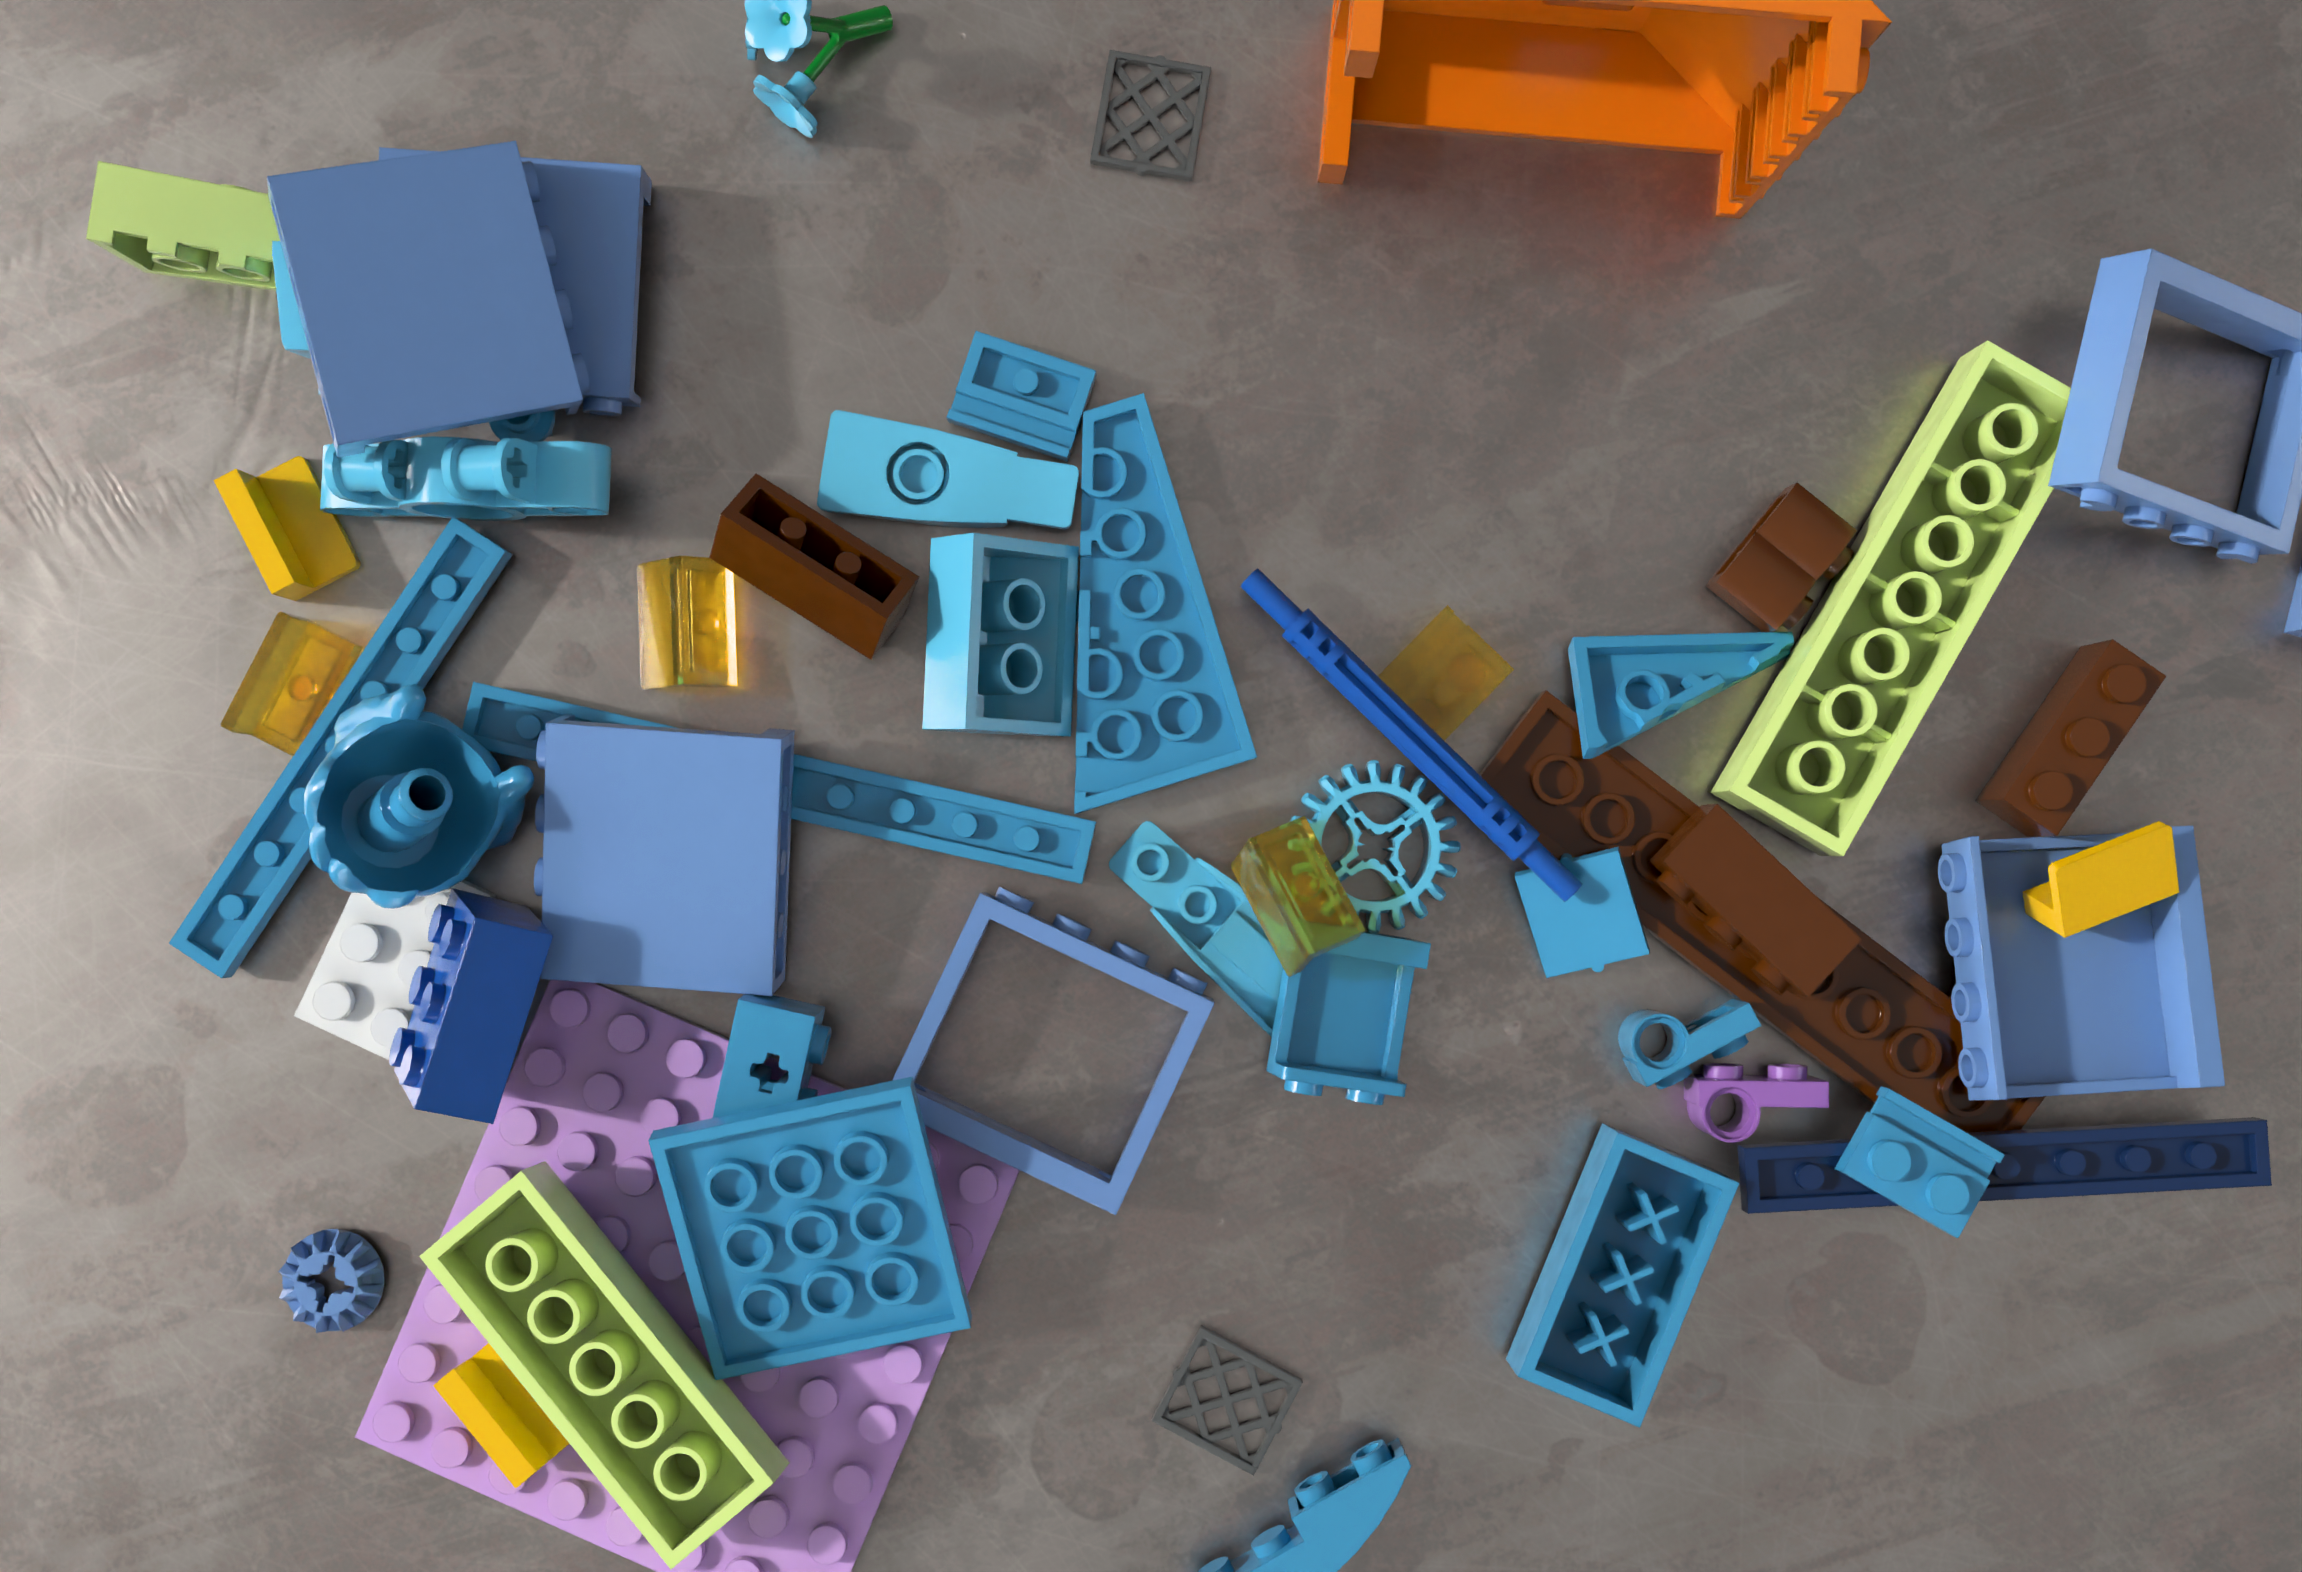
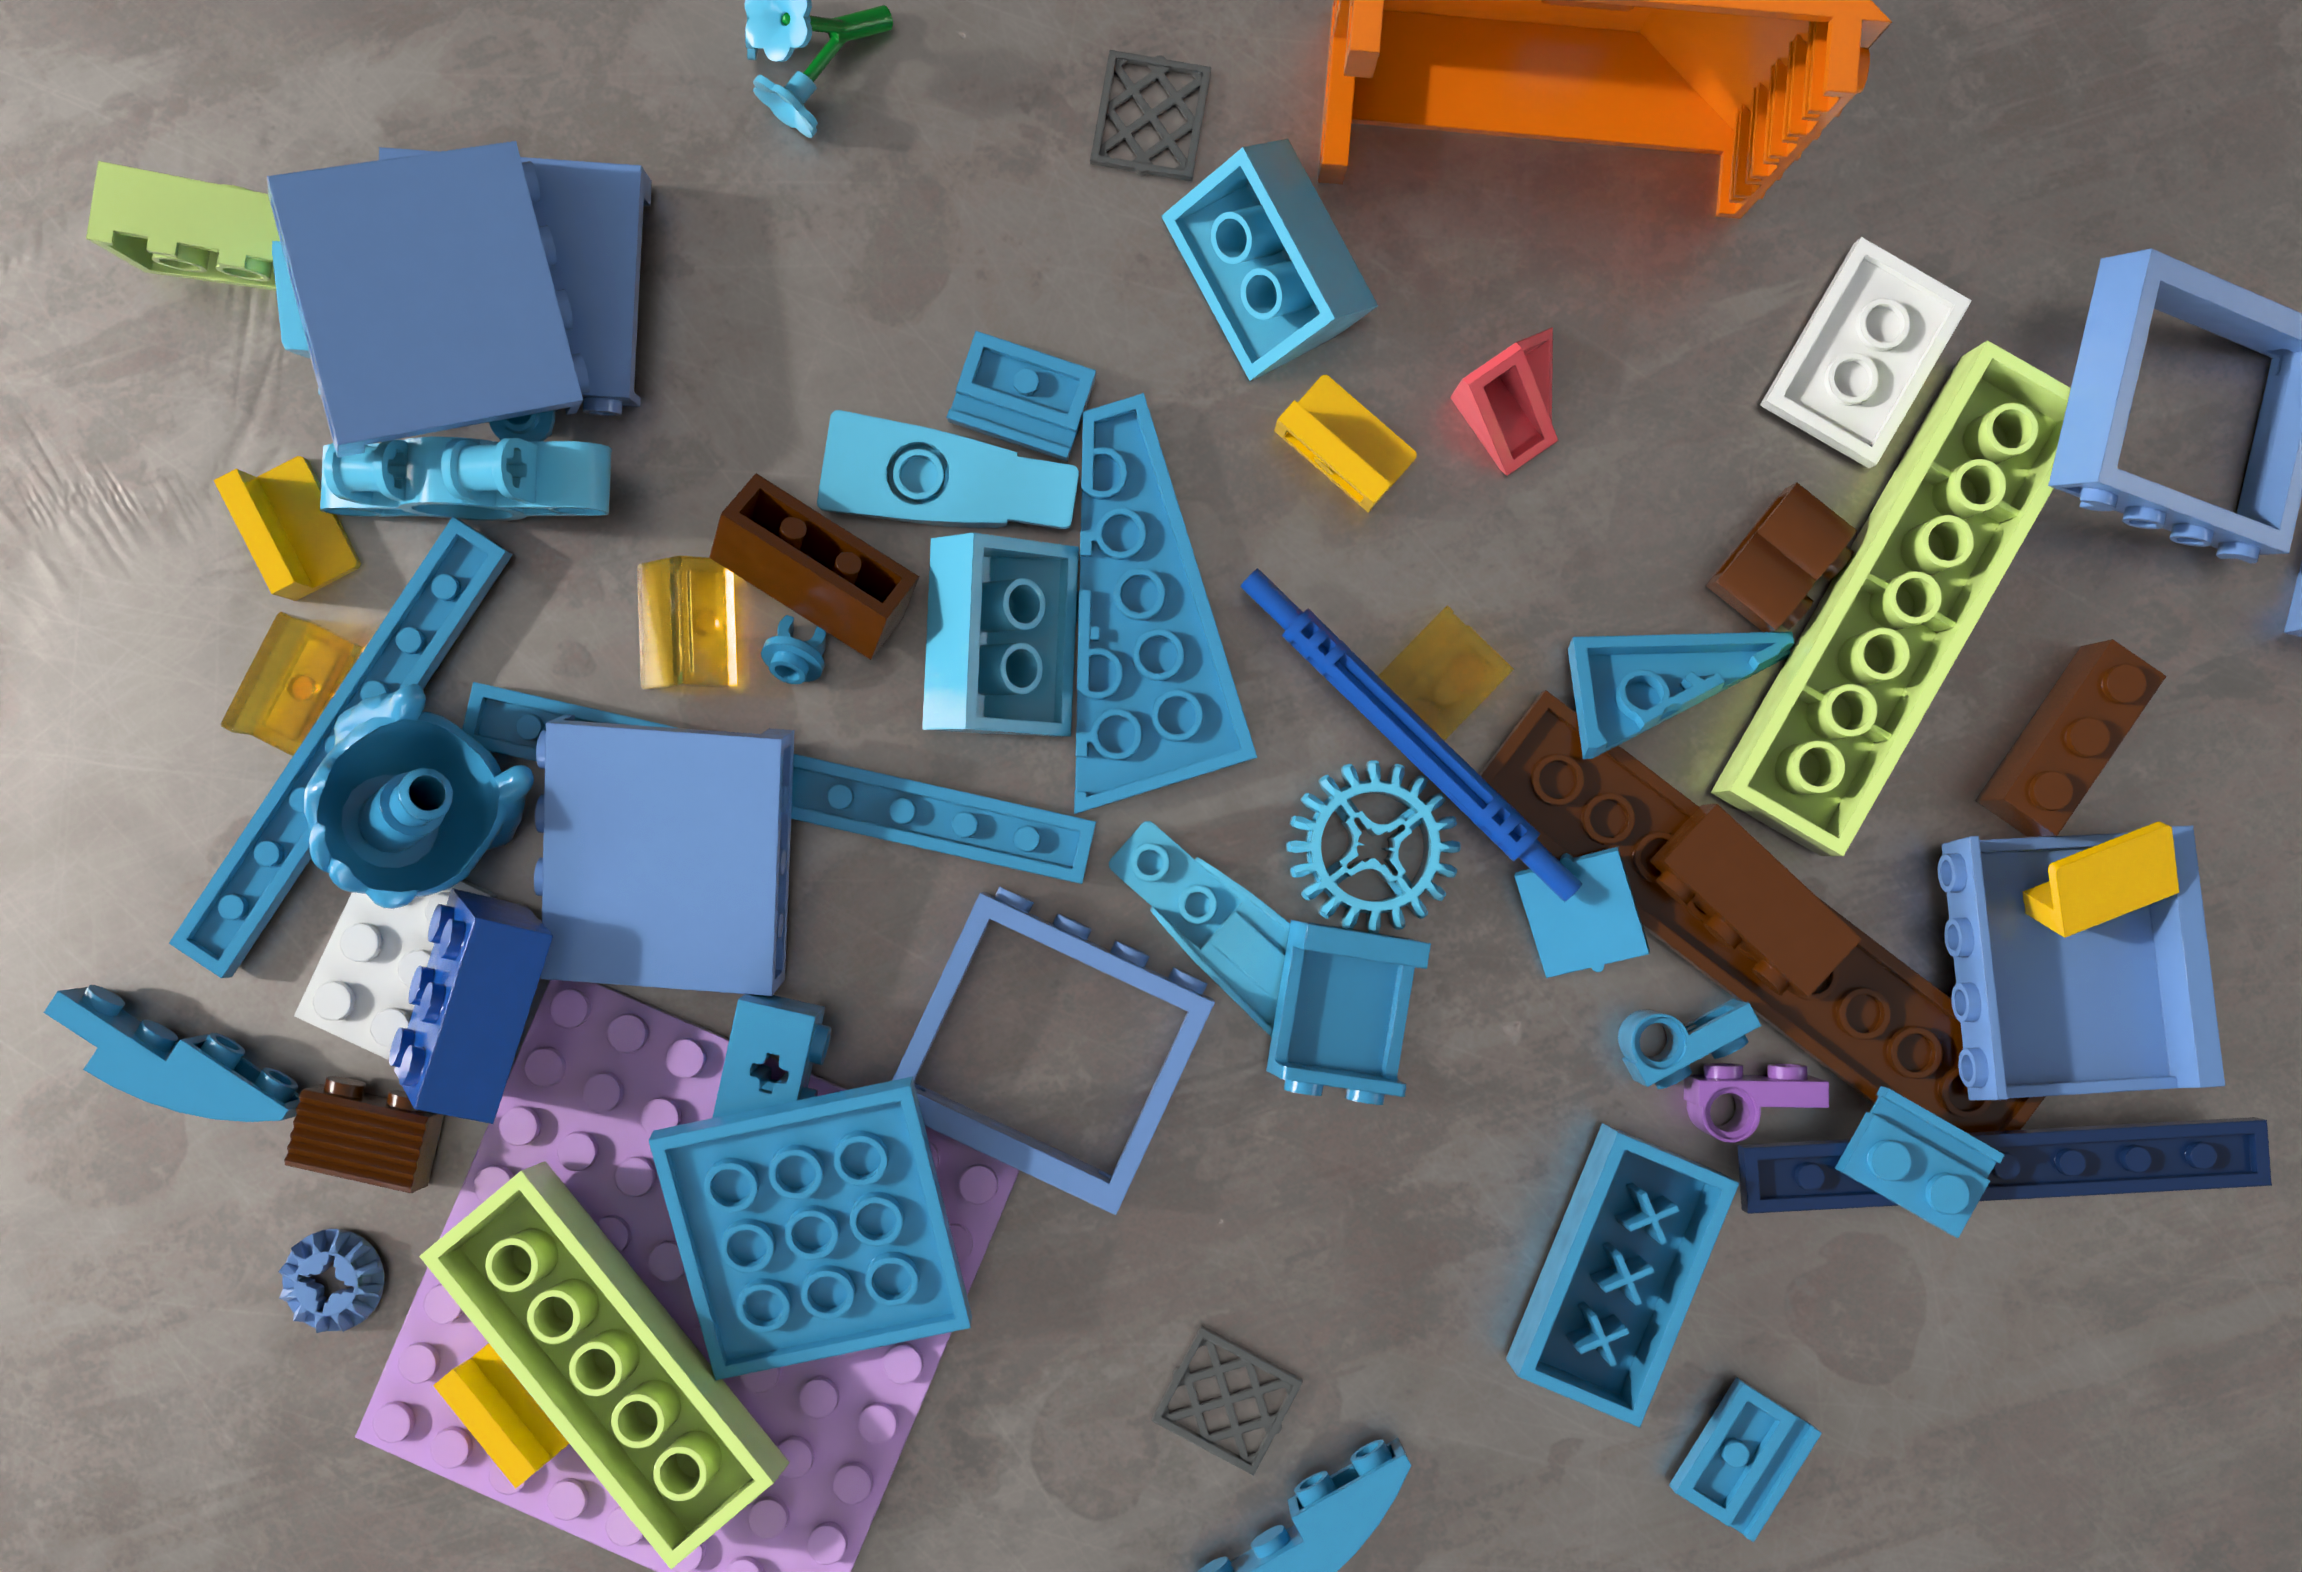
clear yellow panel [1231,816,1365,977] -> none
none -> dark azure slope [43,985,300,1122]
none -> reddish brown brick [284,1076,444,1193]
none -> dark azure plate [761,615,826,684]
none -> medium azure slope [1161,139,1378,381]
none -> yellow panel [1274,375,1417,513]
none -> coral slope [1450,327,1559,476]
none -> dark azure plate [1669,1377,1822,1542]
none -> white plate [1760,237,1972,468]

